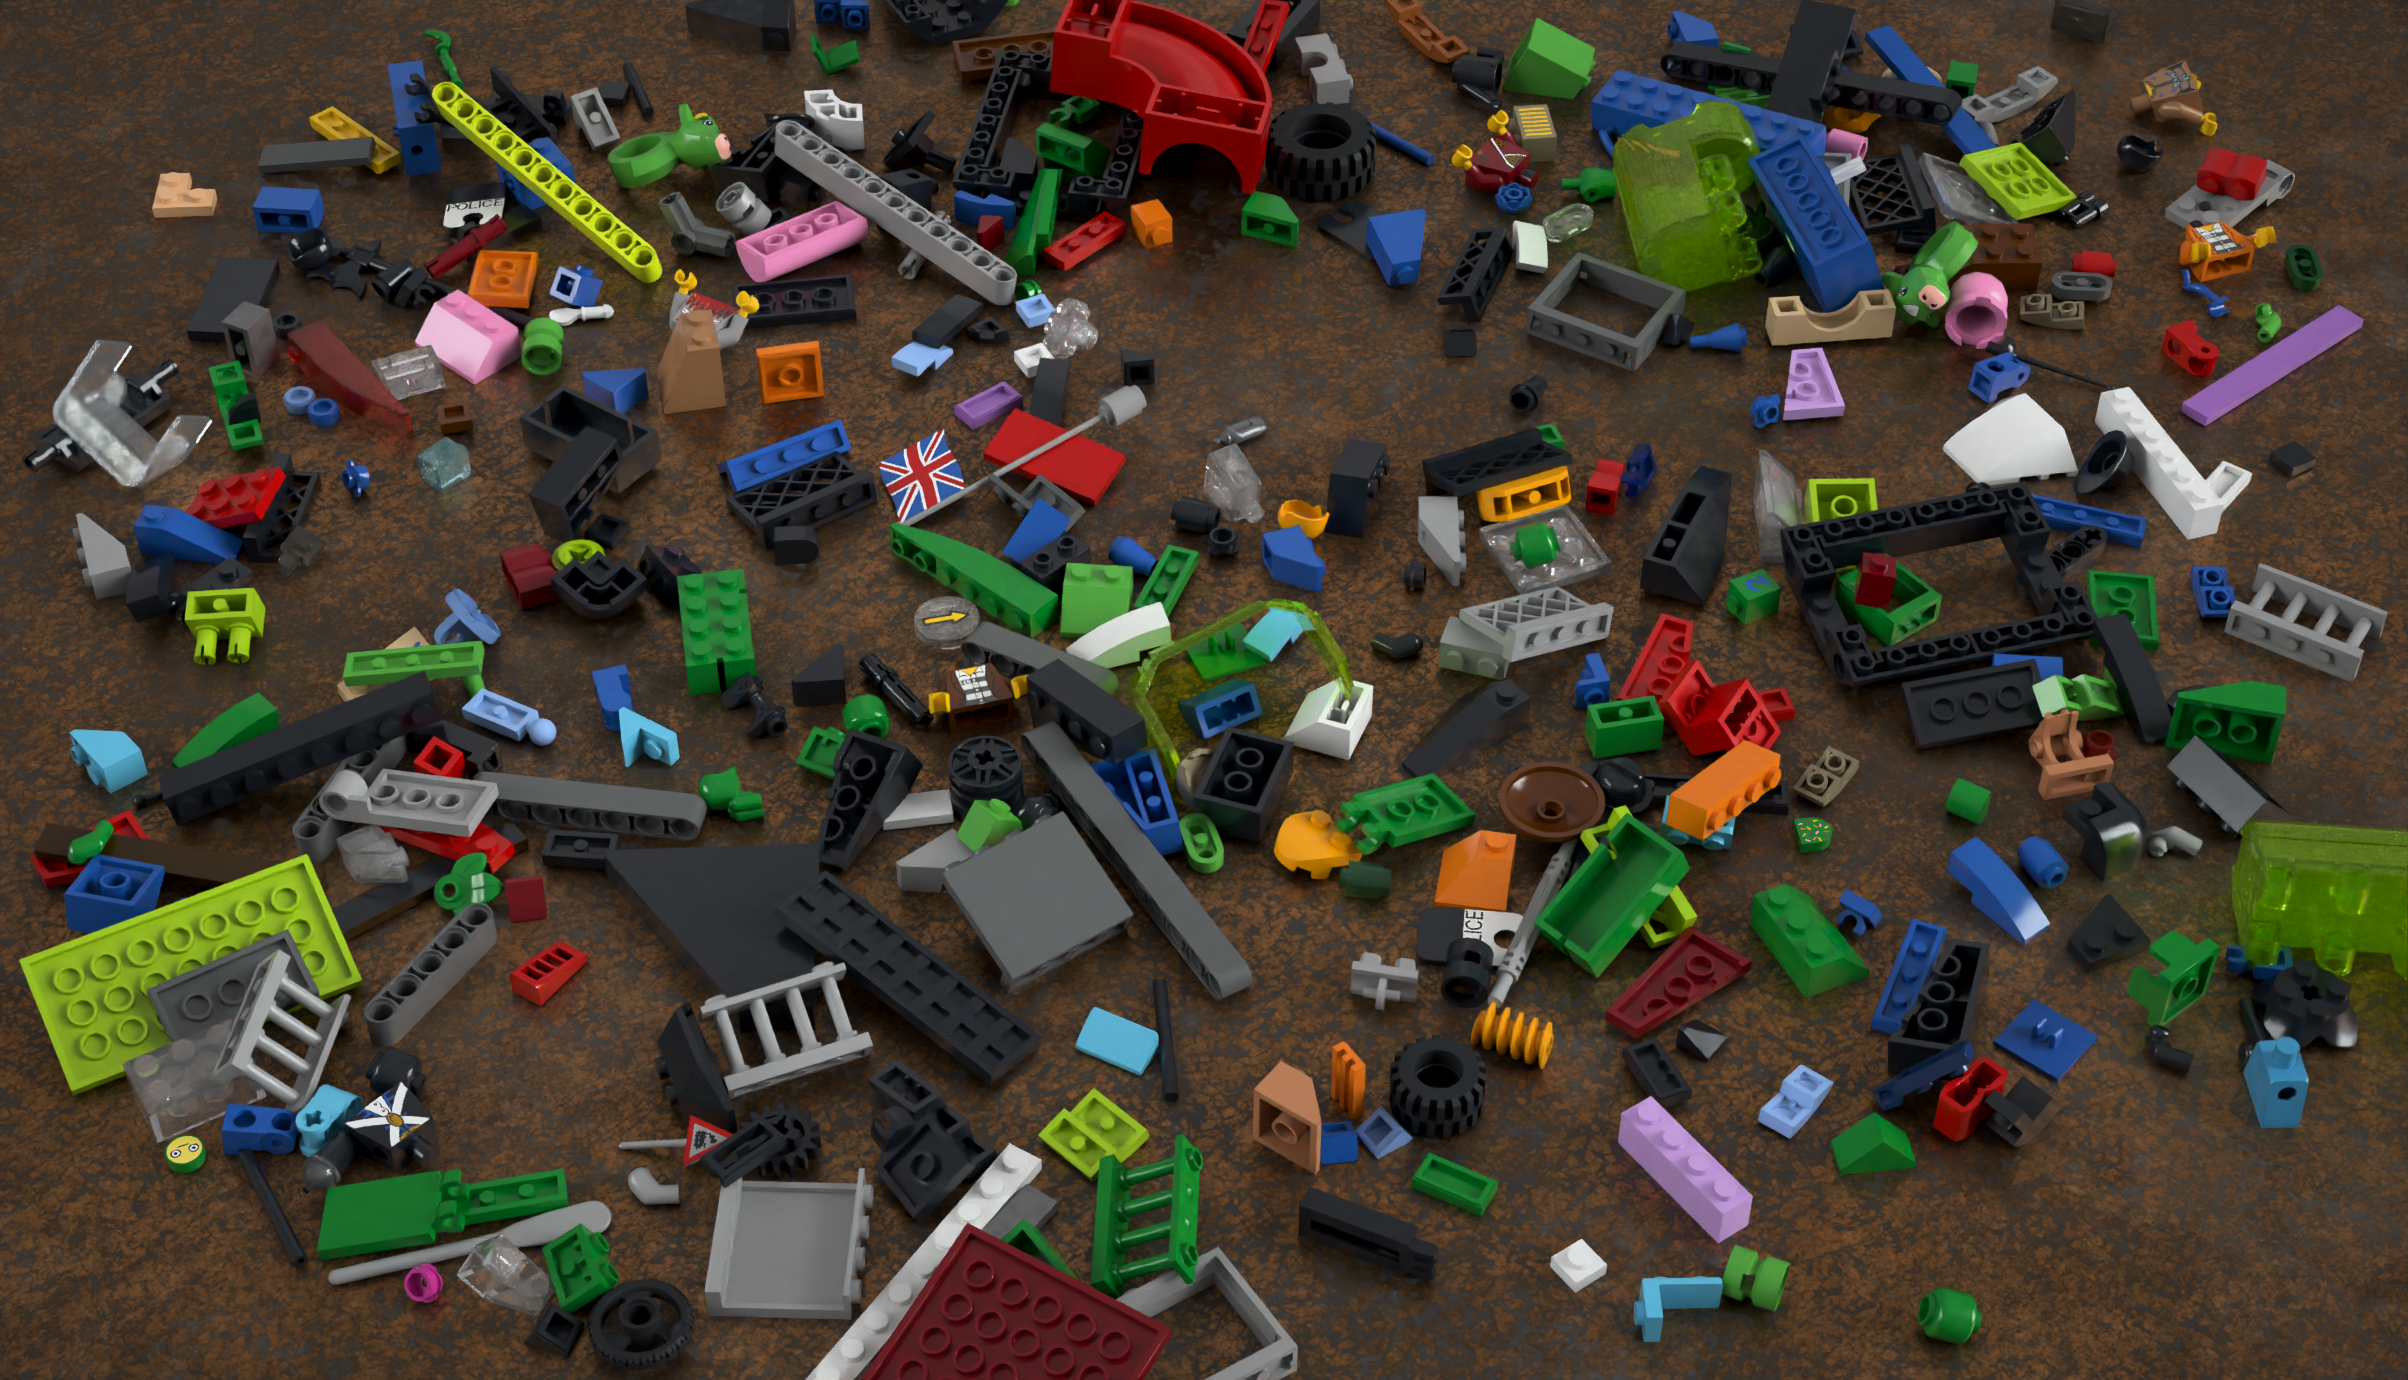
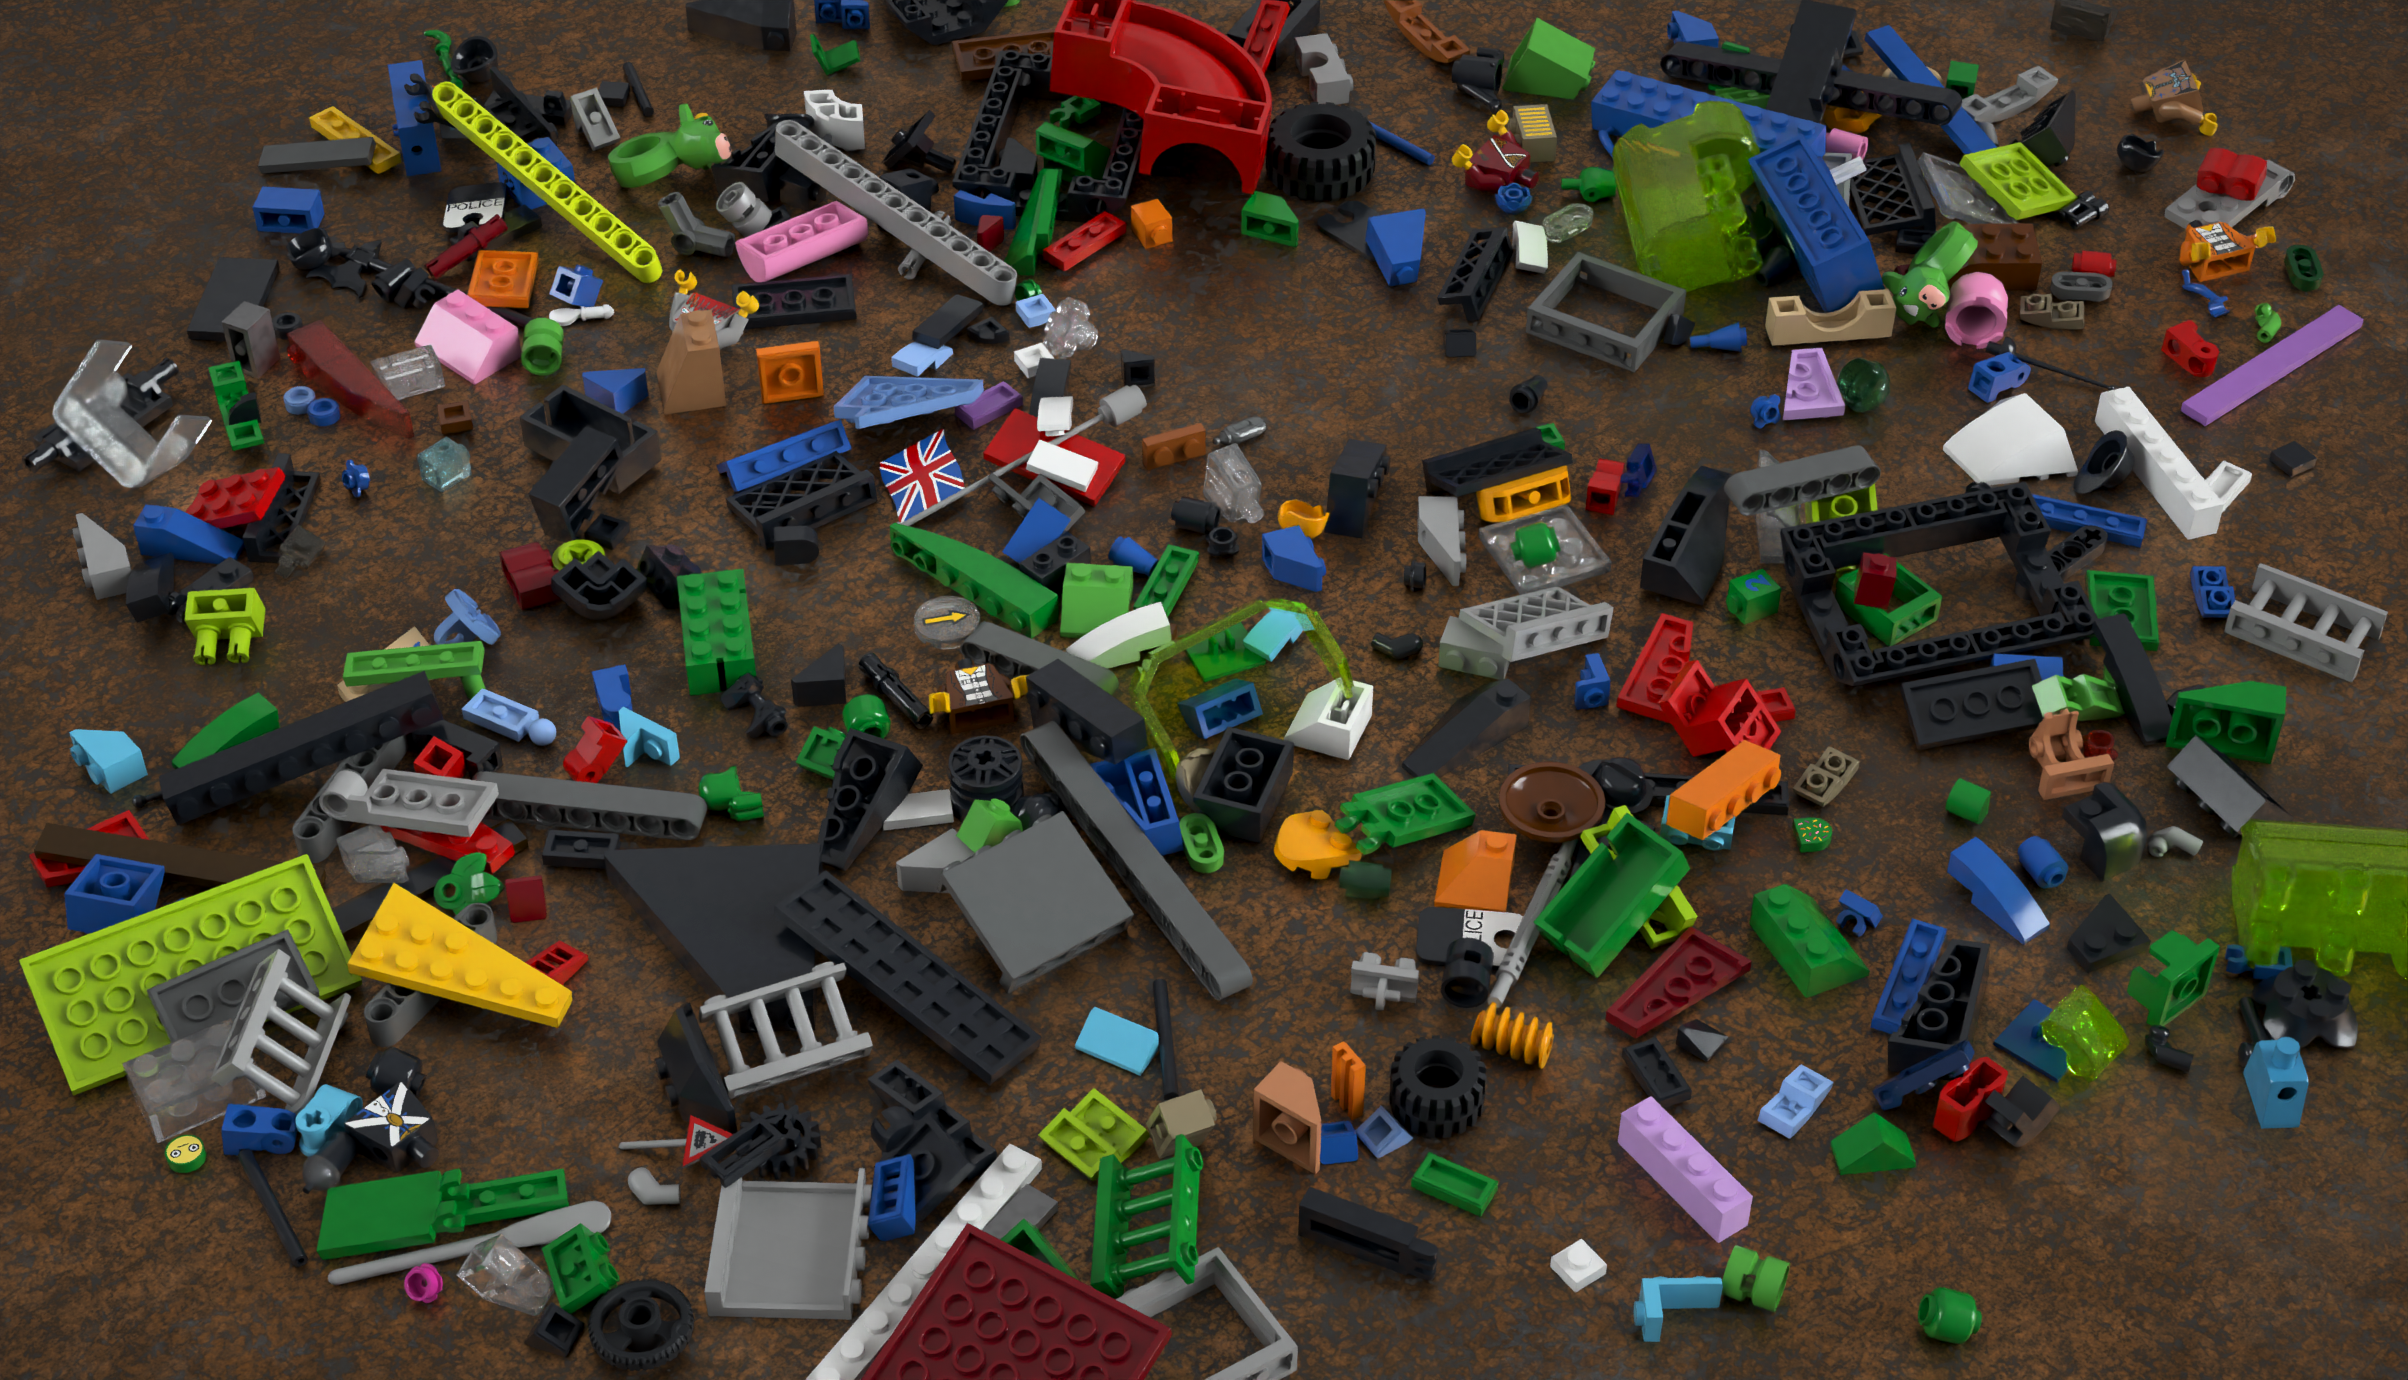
green arm [67,820,114,865] -> none
light nougat plate [152,172,217,218] -> none
green brick [1585,695,1664,759] -> none
none -> yellow wing [347,883,573,1028]
none -> black helmet [451,36,498,84]
none -> red leg [563,716,628,783]
none -> medium blue wing [834,376,984,429]
none -> blue slope [868,1154,916,1241]
none -> white tile [1026,440,1098,492]
none -> white slope [1037,396,1073,436]
none -> dark orange plate [1142,423,1206,470]
none -> dark tan brick [1146,1089,1217,1159]
none -> dark grey beam [1724,446,1881,516]
none -> clear green piece [1837,358,1891,412]
none -> clear neon green slope [2040,984,2130,1083]

